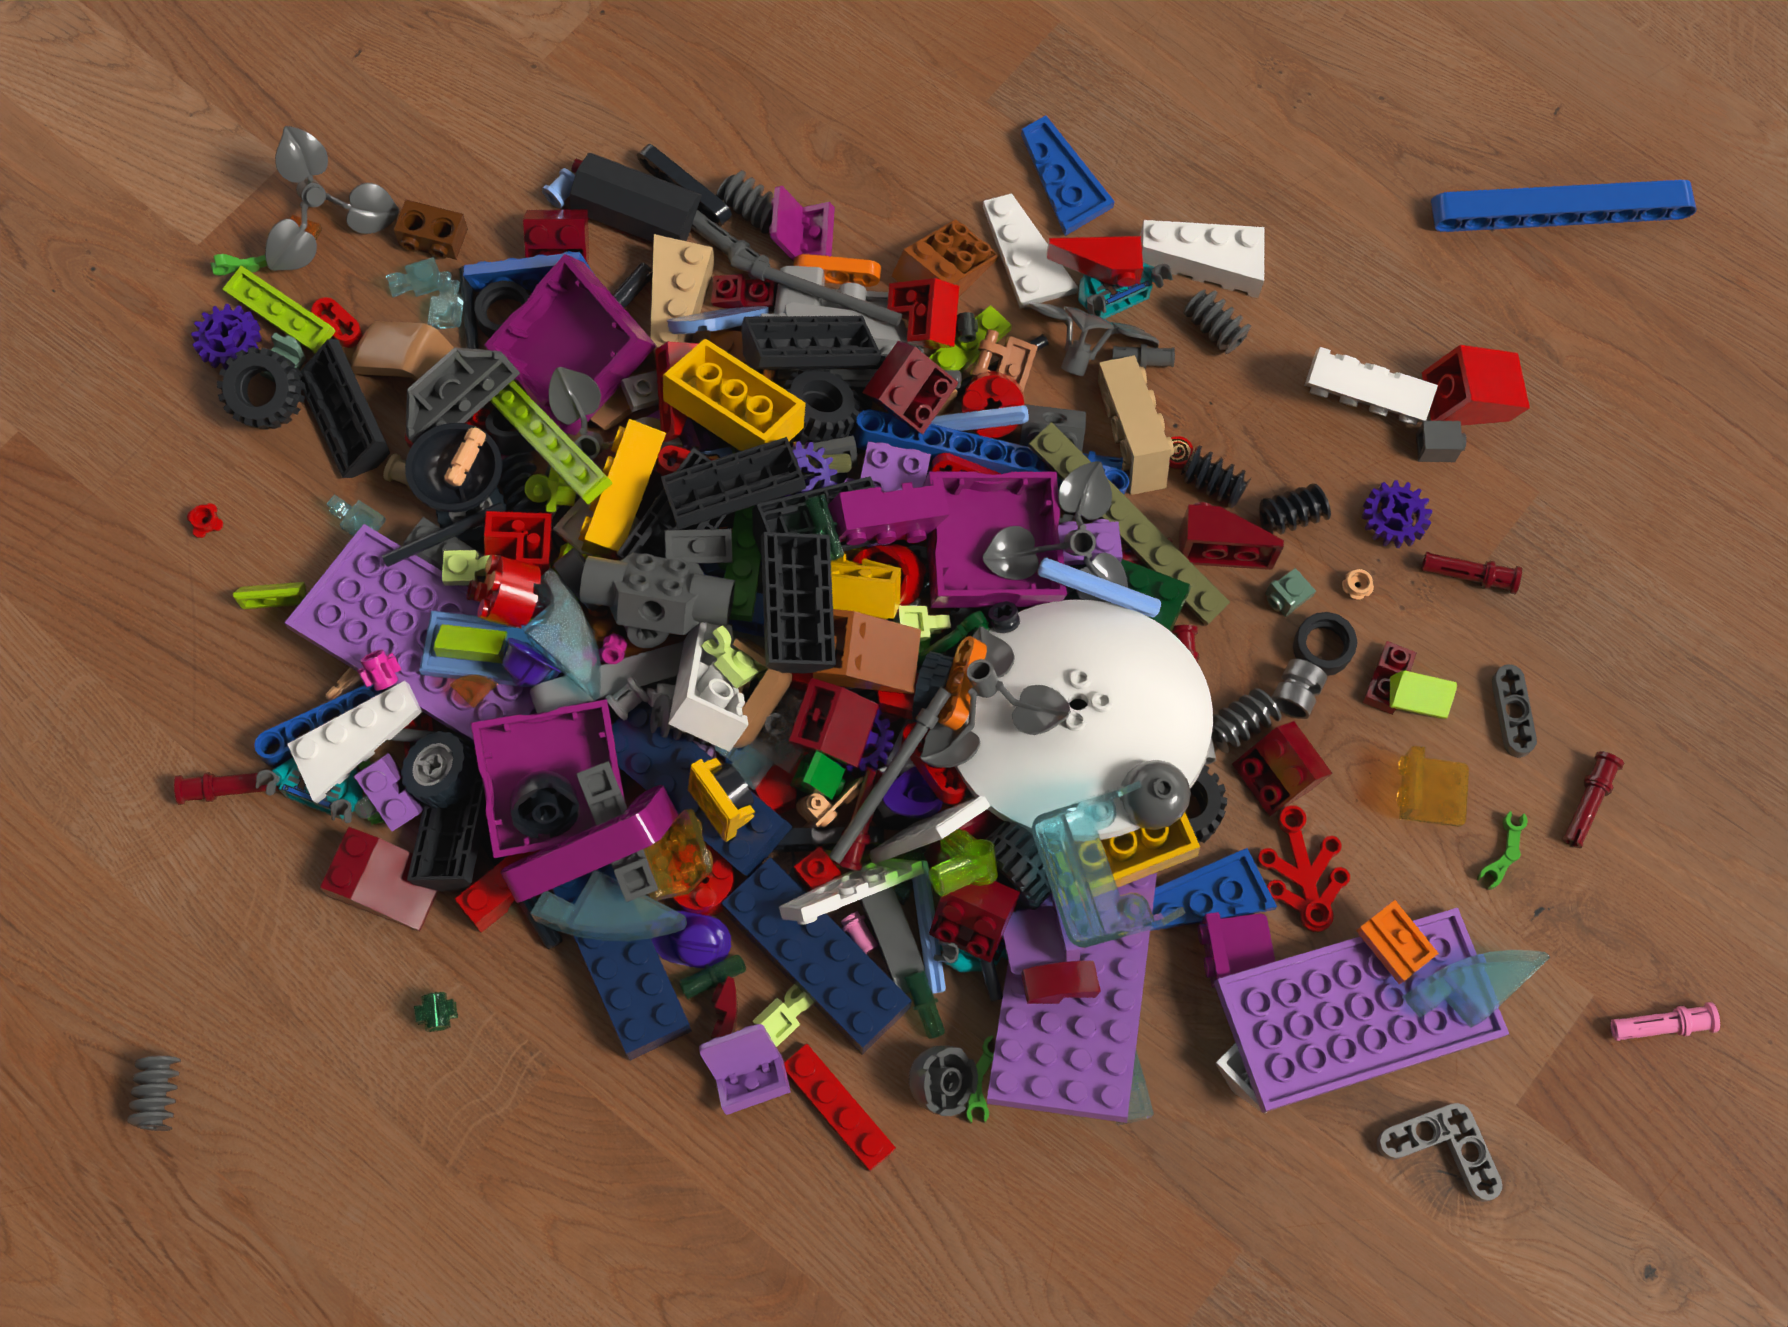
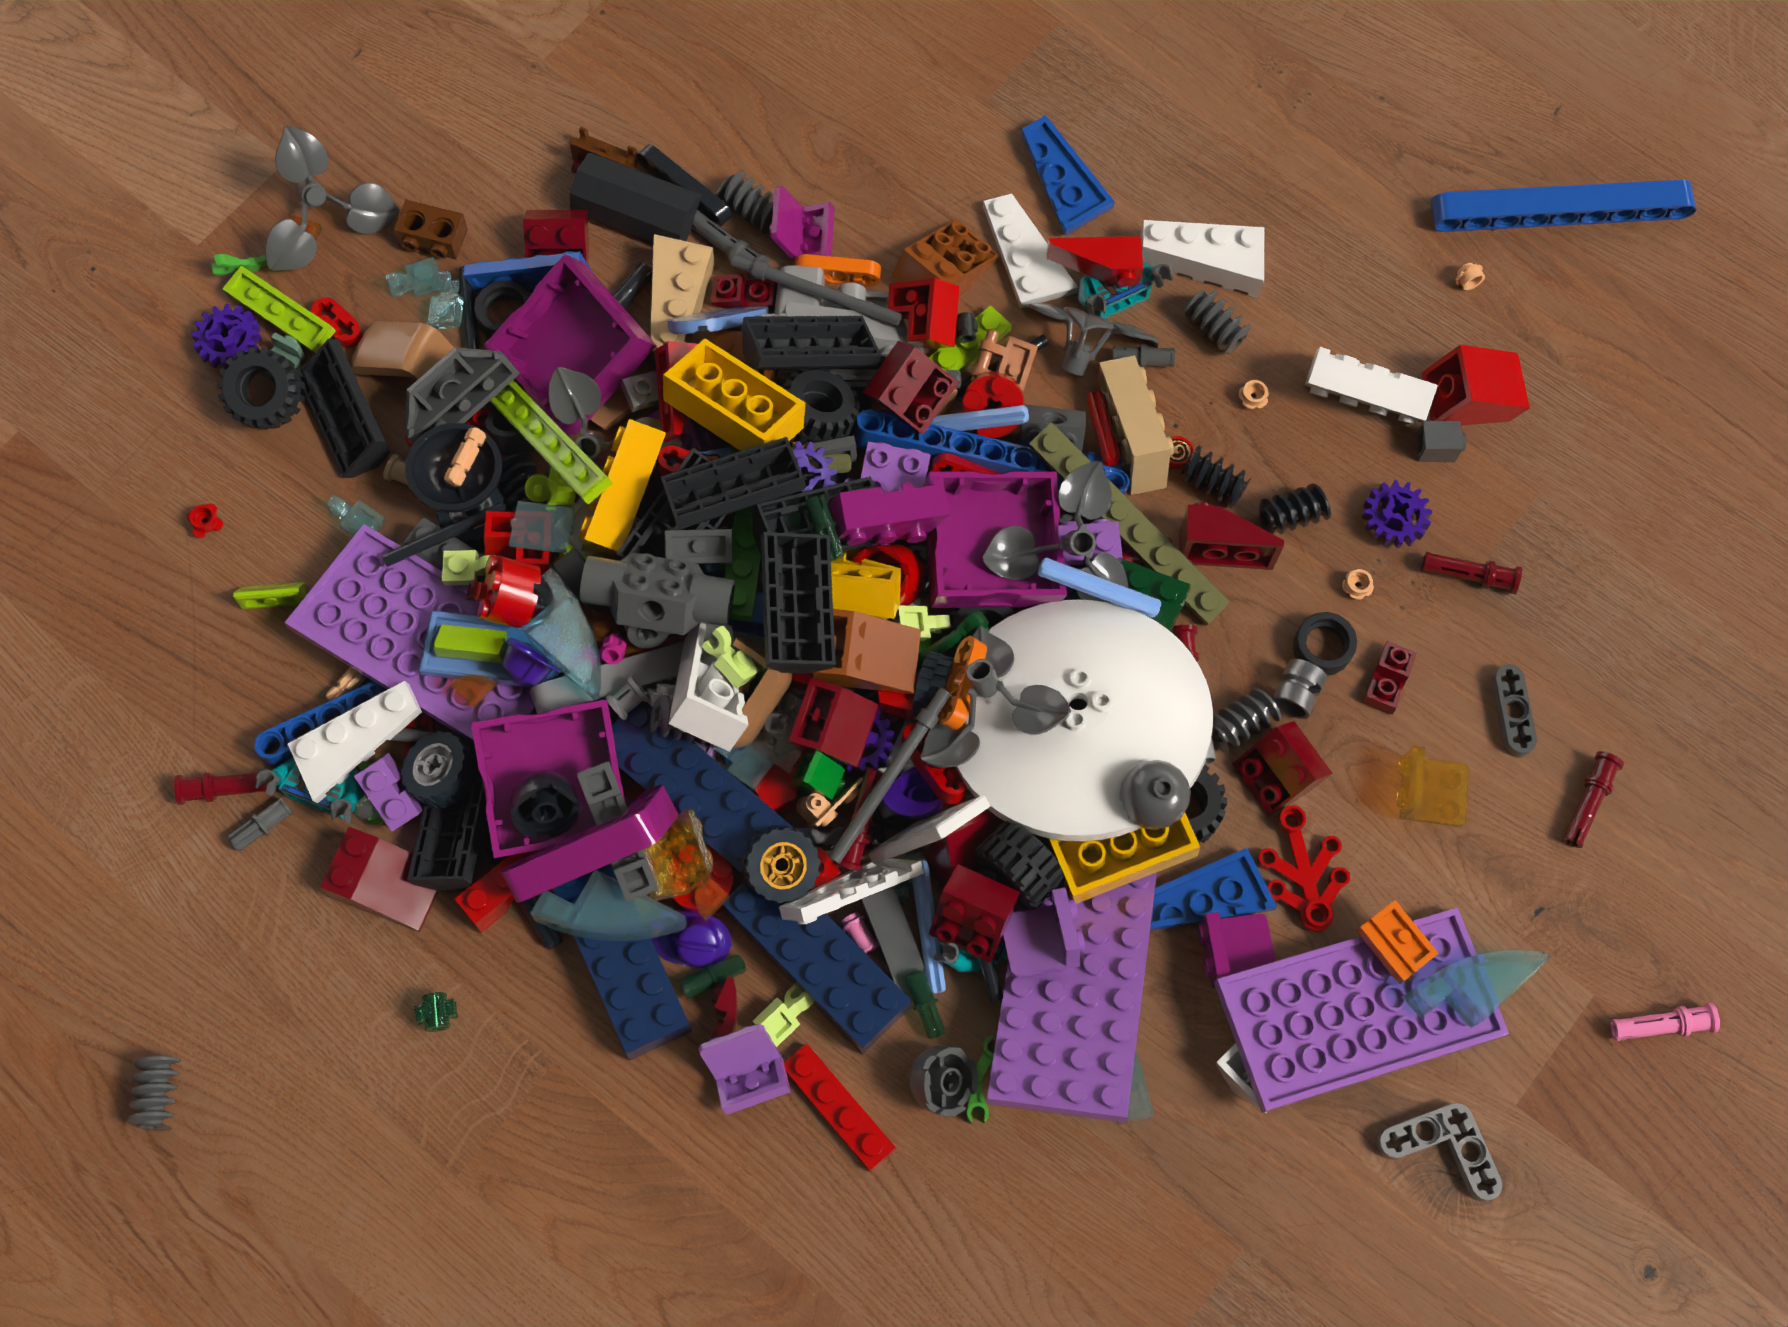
dark pink gear [357,649,402,691] -> none
light blue bush [542,168,575,209] -> none
yellow piece [688,758,755,842] -> none
clear neon green piece [928,828,998,897] -> none
black bush [988,601,1020,633] -> none
dark red slope [1021,961,1101,1004] -> none
clear light blue windscreen [1032,781,1185,948] -> none
sand green bracket [1265,568,1316,617] -> none
lime slope [1390,671,1457,719] -> none
bright green piece [1477,811,1528,890] -> none
none -> dark grey axle [228,797,293,851]
none -> clear light blue piece [509,501,575,553]
none -> reddish brown hinge [569,127,638,169]
none -> clear orange tile [695,872,729,921]
none -> black wheel [742,825,821,903]
none -> red axle [1087,390,1120,467]
none -> light nougat plate [1239,380,1269,409]
none -> light nougat plate [1456,263,1485,290]

